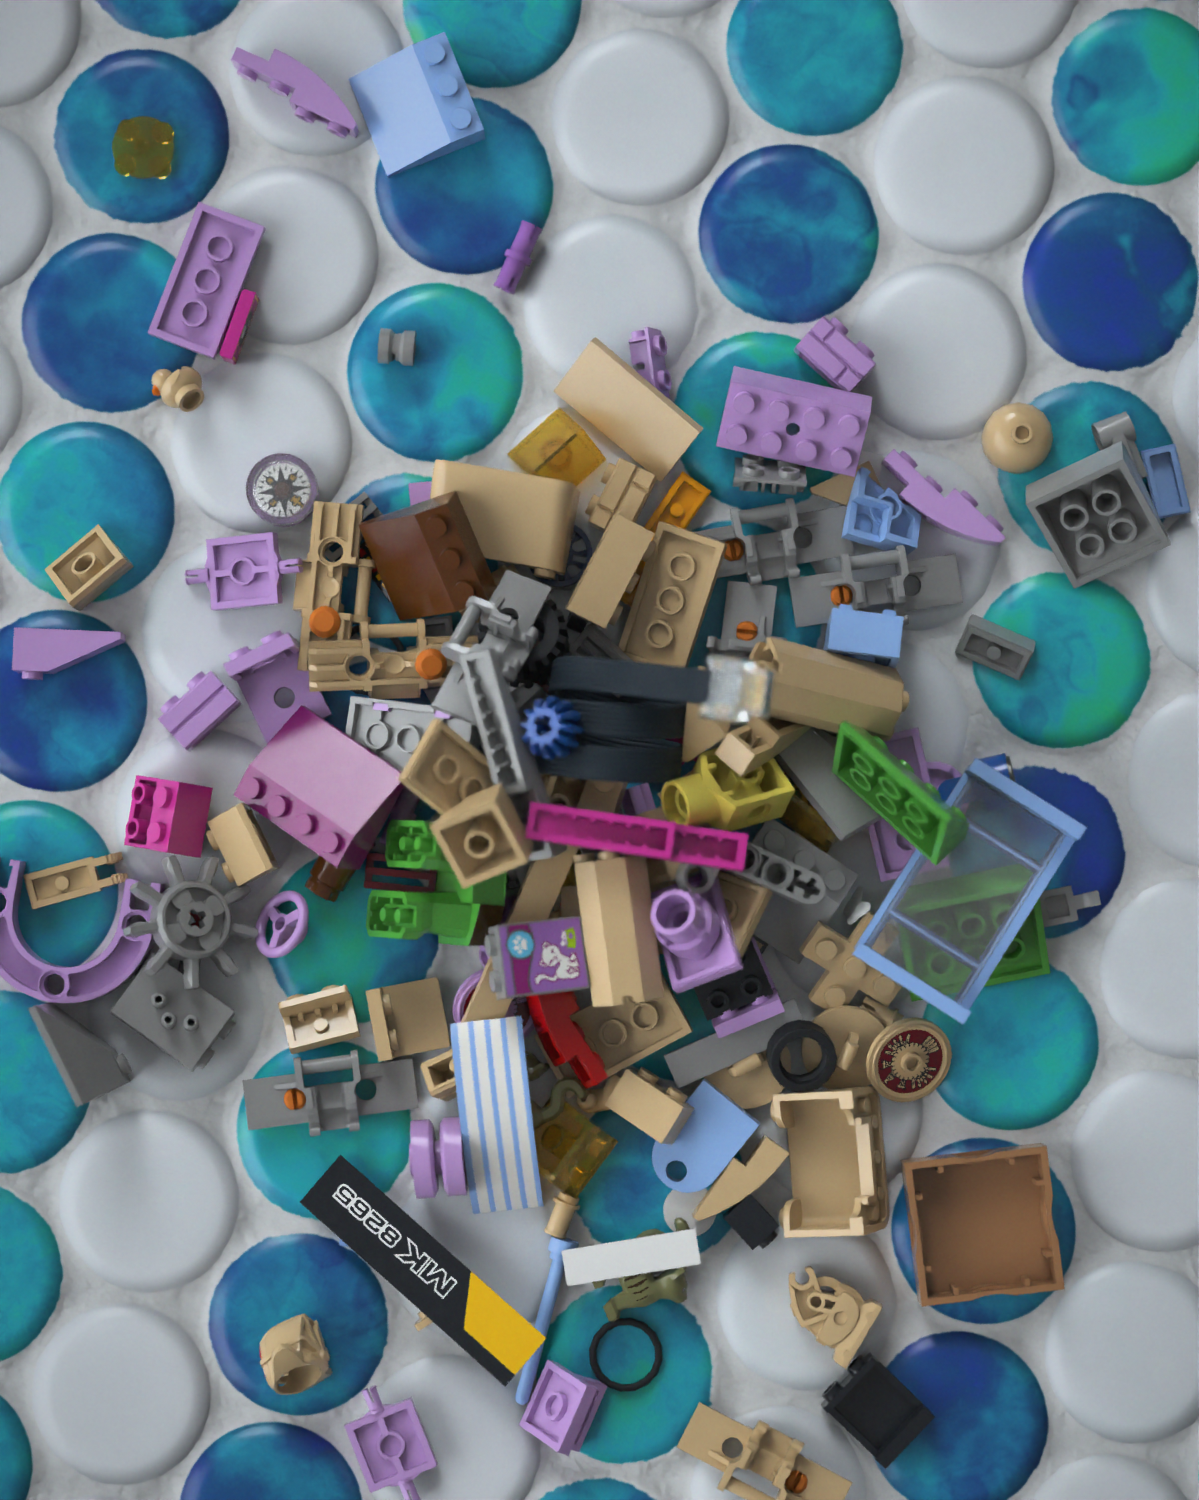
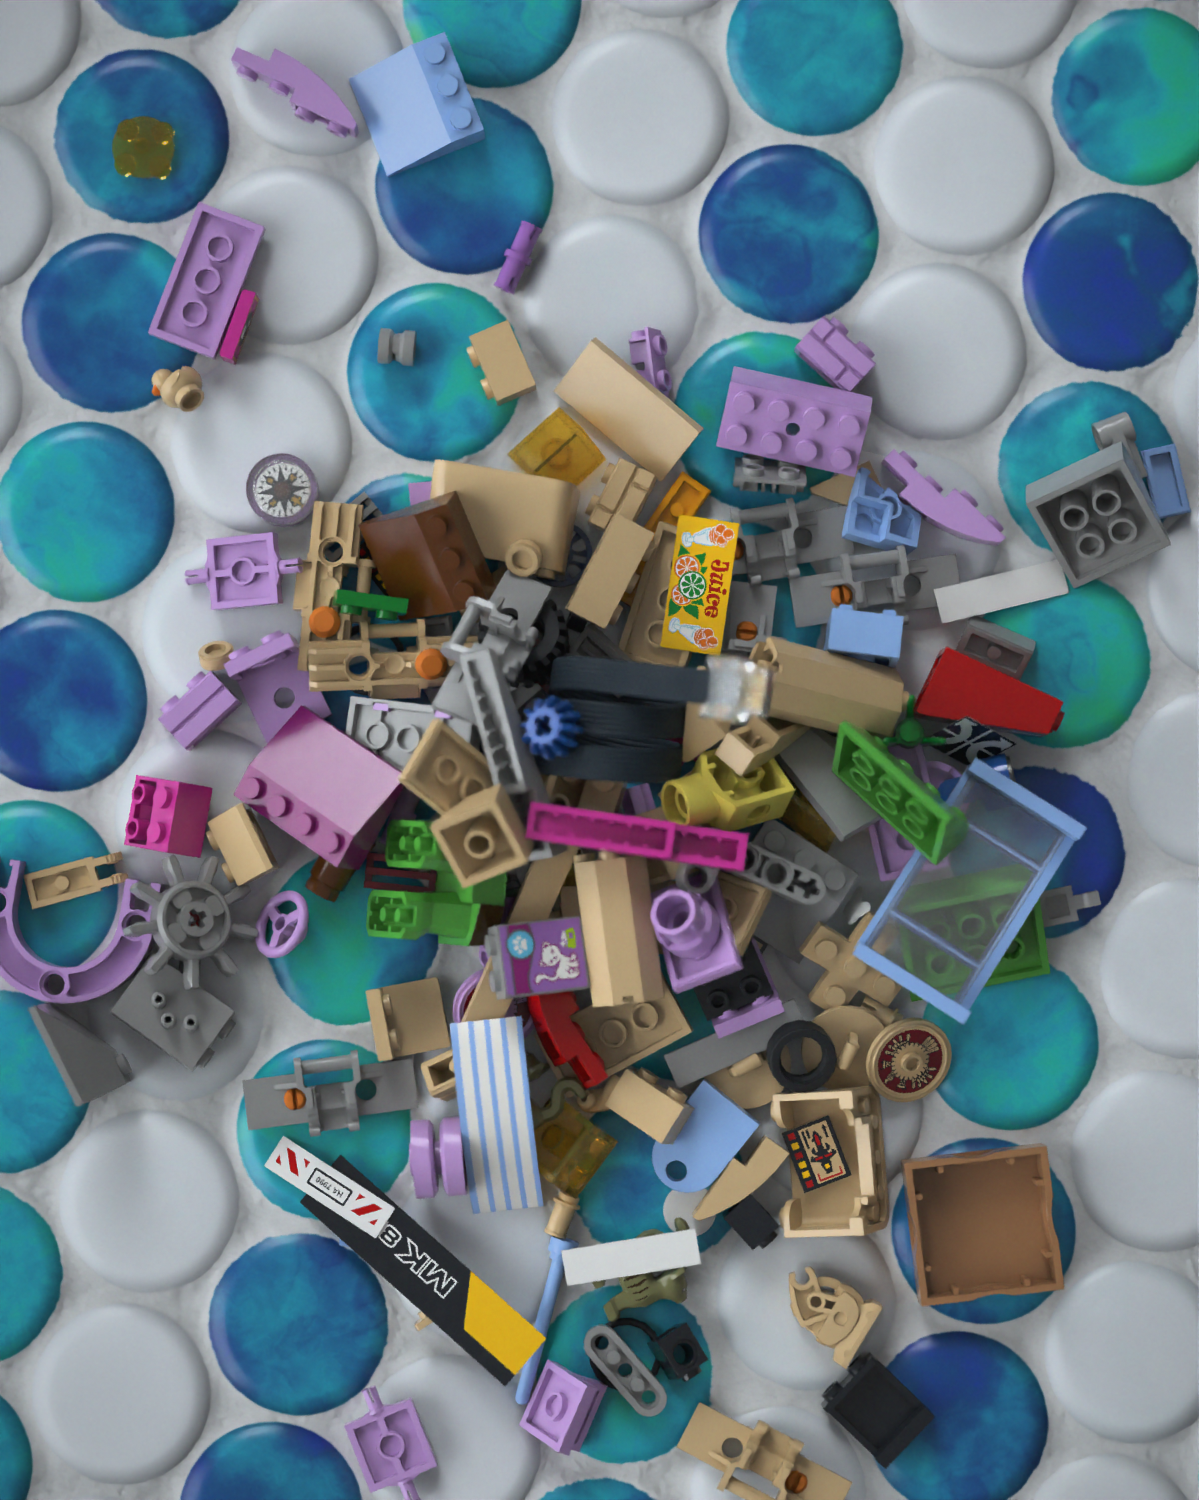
lavender slope [12,628,126,680] -> none
tan slope [44,524,134,611] -> none
tan piece [259,1313,332,1395] -> none
tan bracket [278,985,361,1054] -> none
tan cylinder [981,402,1053,474] -> none
none -> tan tile [198,641,234,671]
none -> white sticker [264,1136,395,1238]
none -> green plate [333,589,408,621]
none -> tan brick [466,320,537,406]
none -> tan tile [505,539,543,577]
none -> light grey plate [584,1324,667,1417]
none -> black brick [647,1323,708,1382]
none -> sticker [660,515,739,656]
none -> piece [782,1115,851,1193]
none -> green plant [882,695,947,749]
none -> red slope [914,646,1065,738]
none -> sticker [929,716,1017,766]
none -> white sticker [933,560,1069,624]

